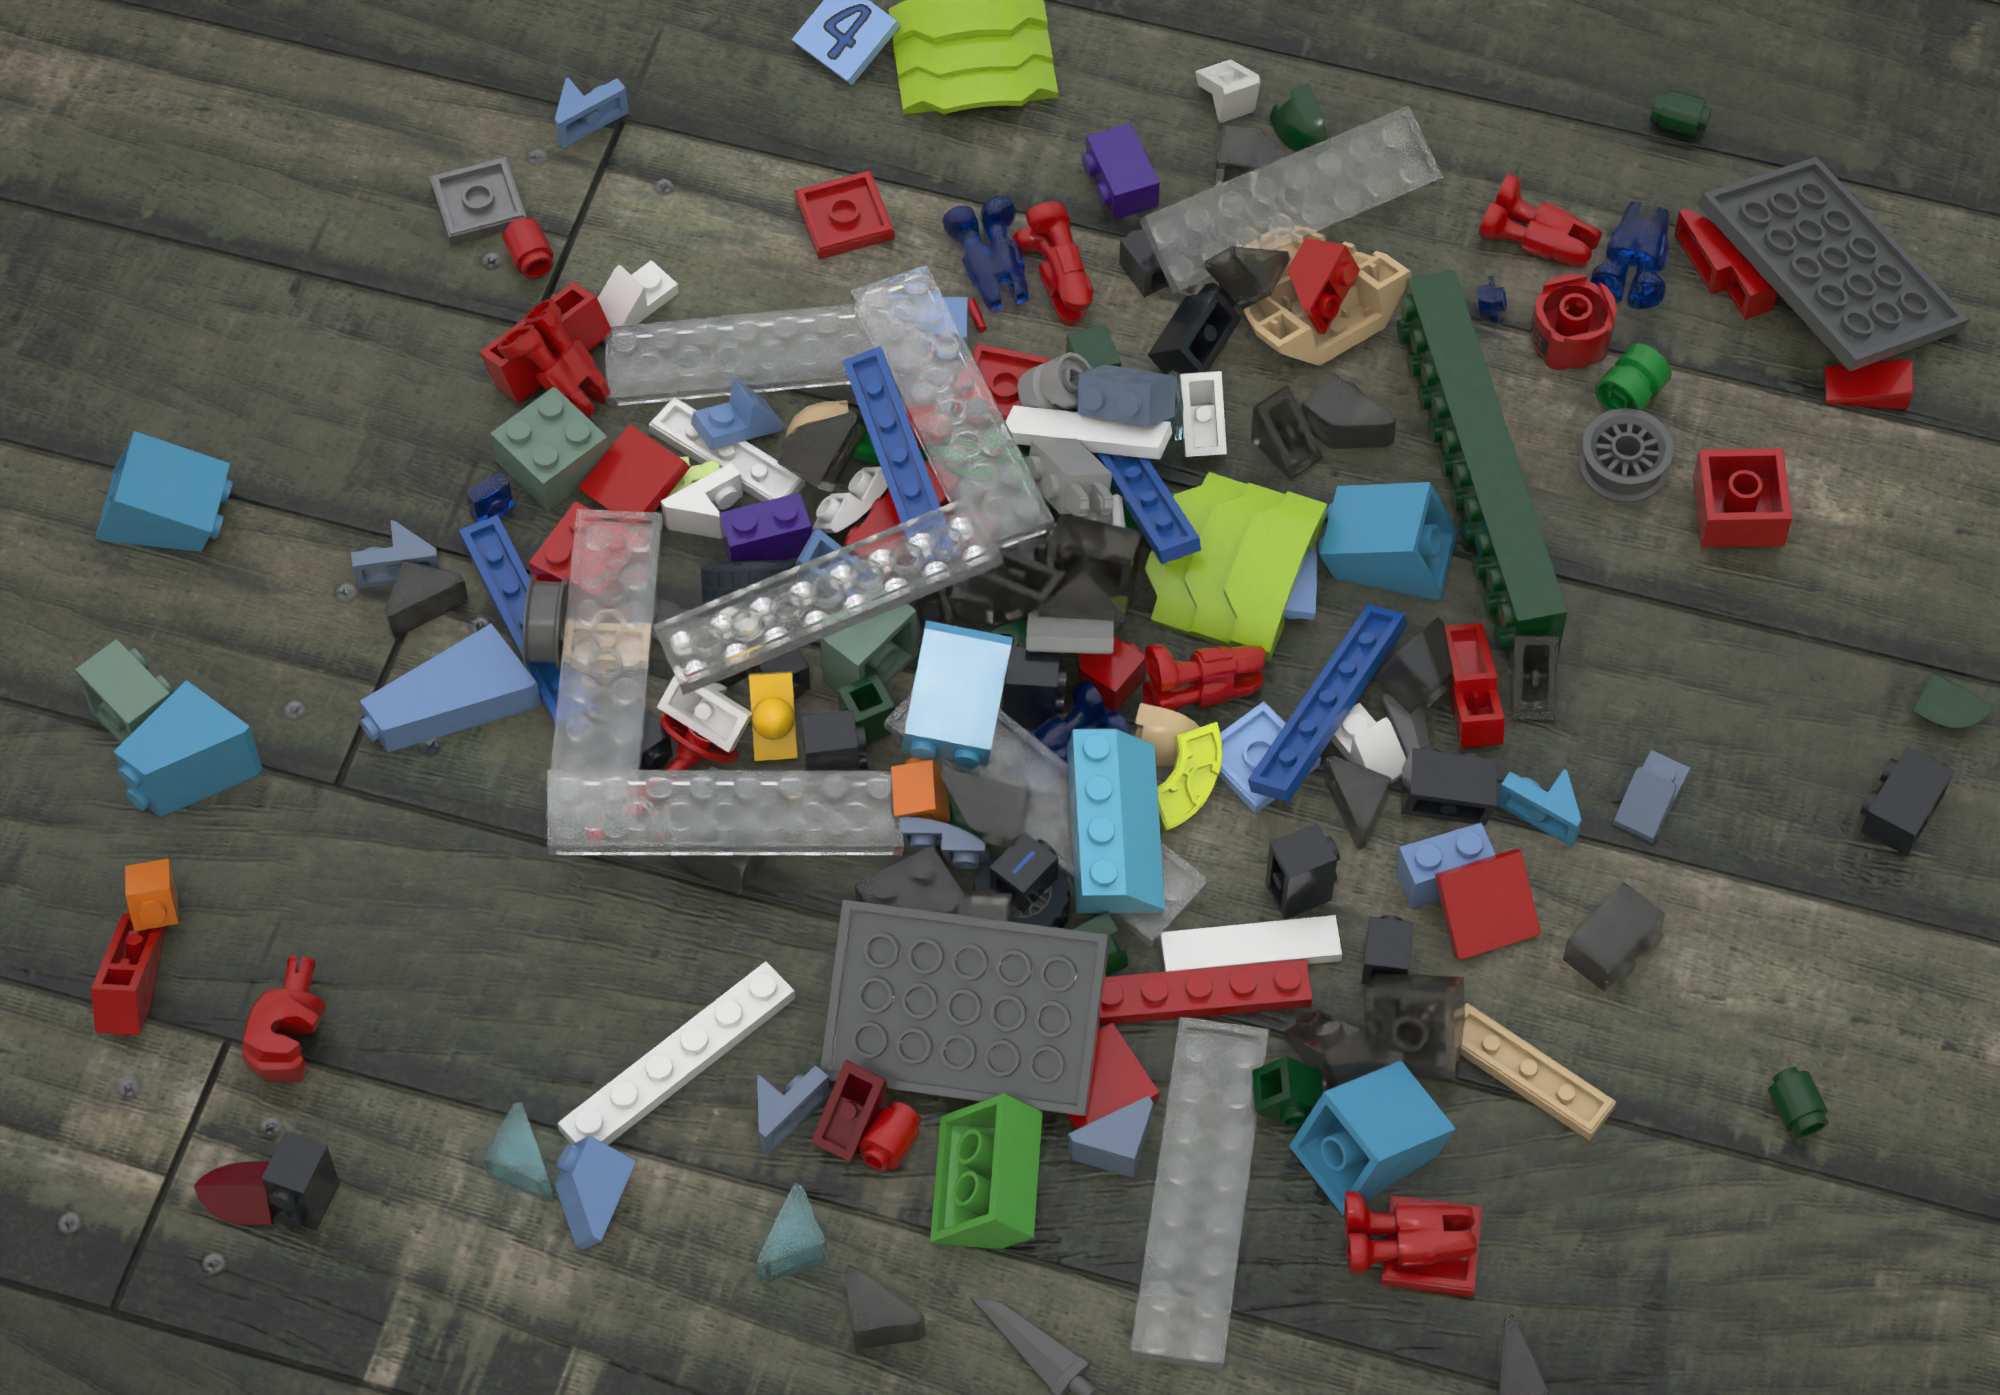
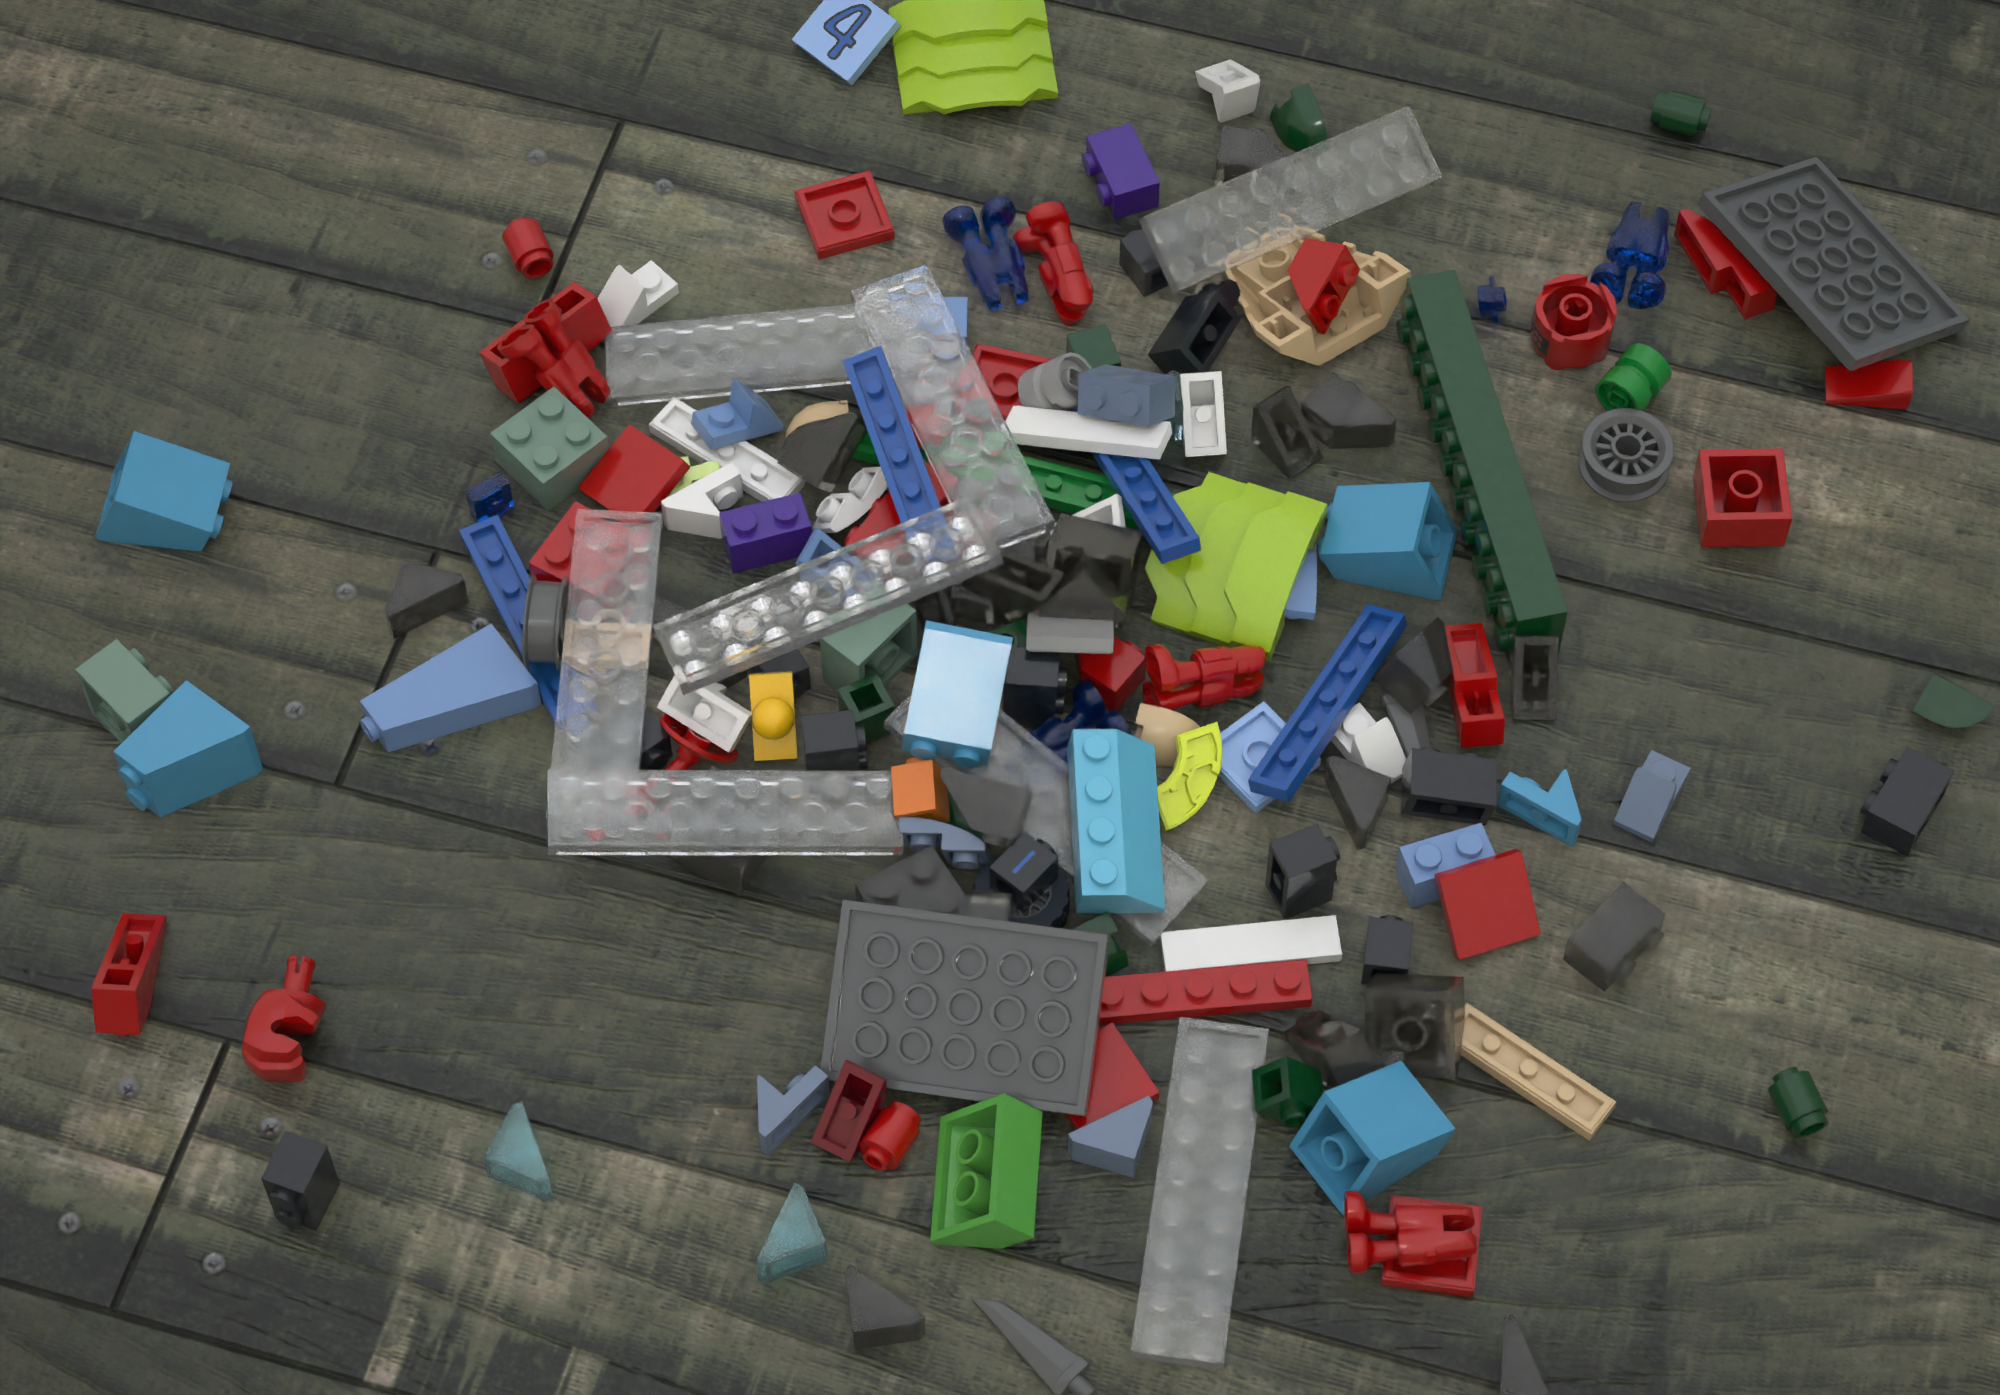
orange brick [125,858,179,932] -> none
dark red brick [194,1161,275,1225] -> none
sand blue slope [351,520,442,589] -> none
flat silver tile [429,157,527,245] -> none
medium blue slope [554,1135,636,1250] -> none
medium blue slope [555,77,629,149] -> none
white plate [558,961,795,1145] -> none
black wheel [701,559,796,606] -> none
red piece [968,298,987,333] -> none
light grey hinge [1024,439,1113,517] -> none
clear smoke slope [1204,246,1290,310] -> none
red piece [1479,173,1602,267] -> none

